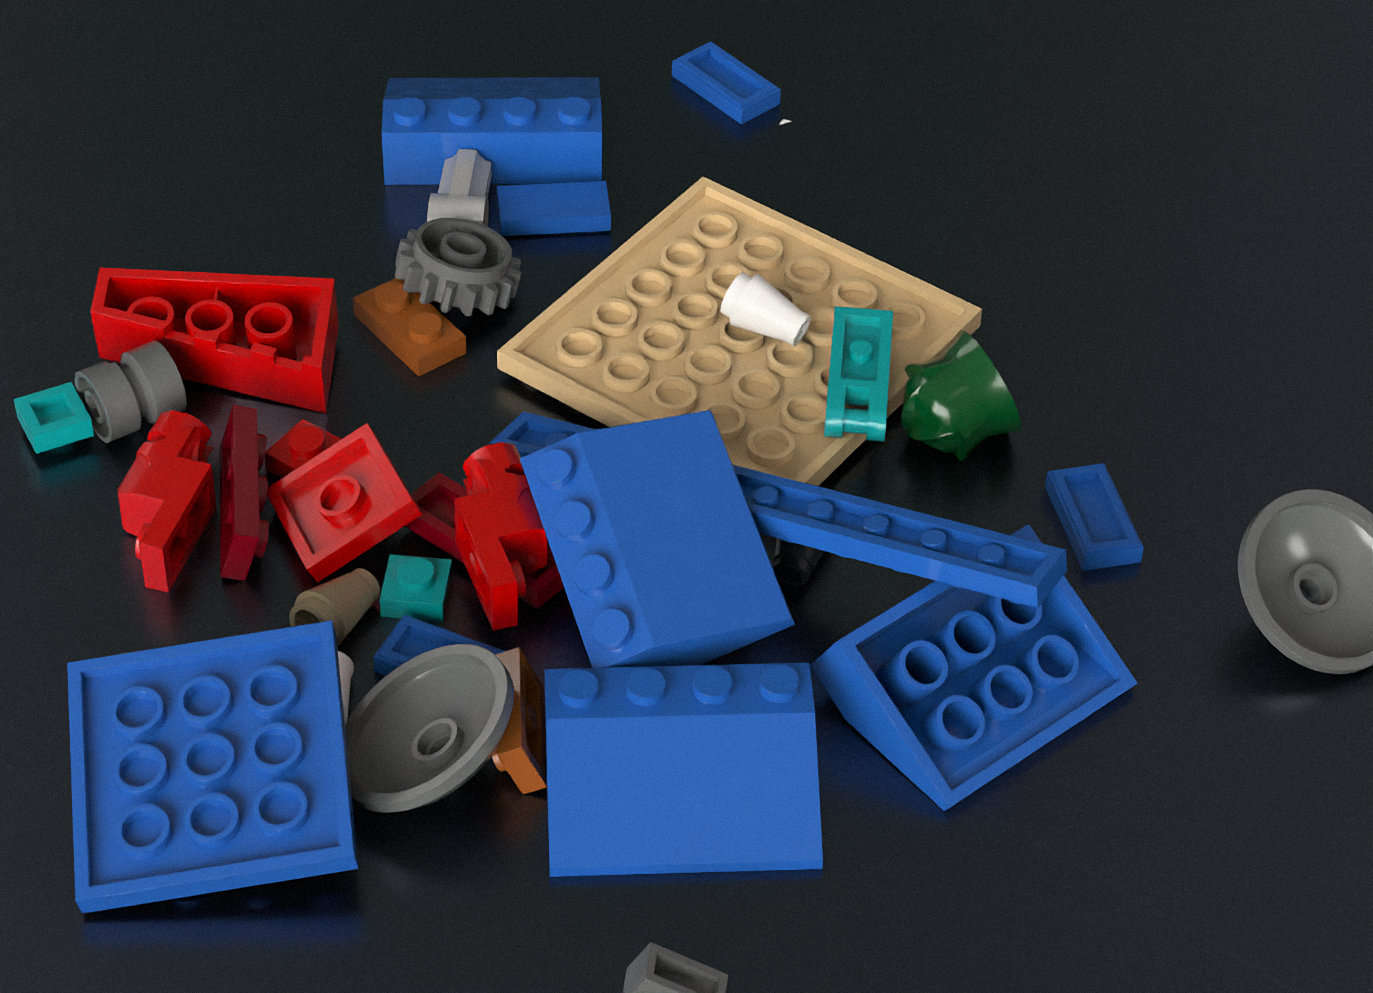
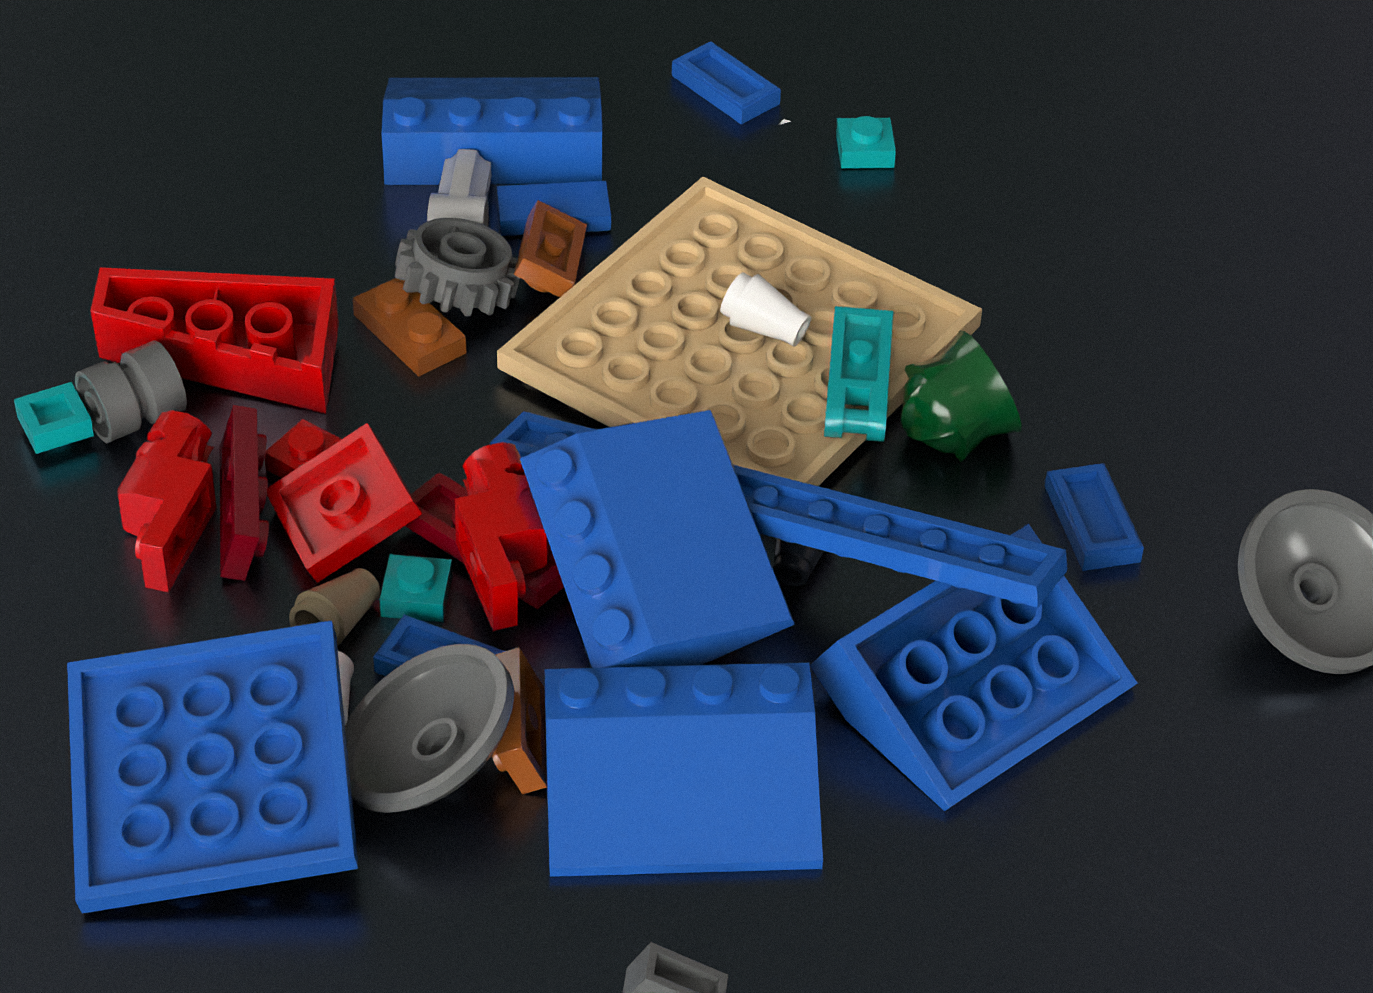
none -> dark orange plate [514,200,587,297]
none -> teal plate [836,116,896,169]

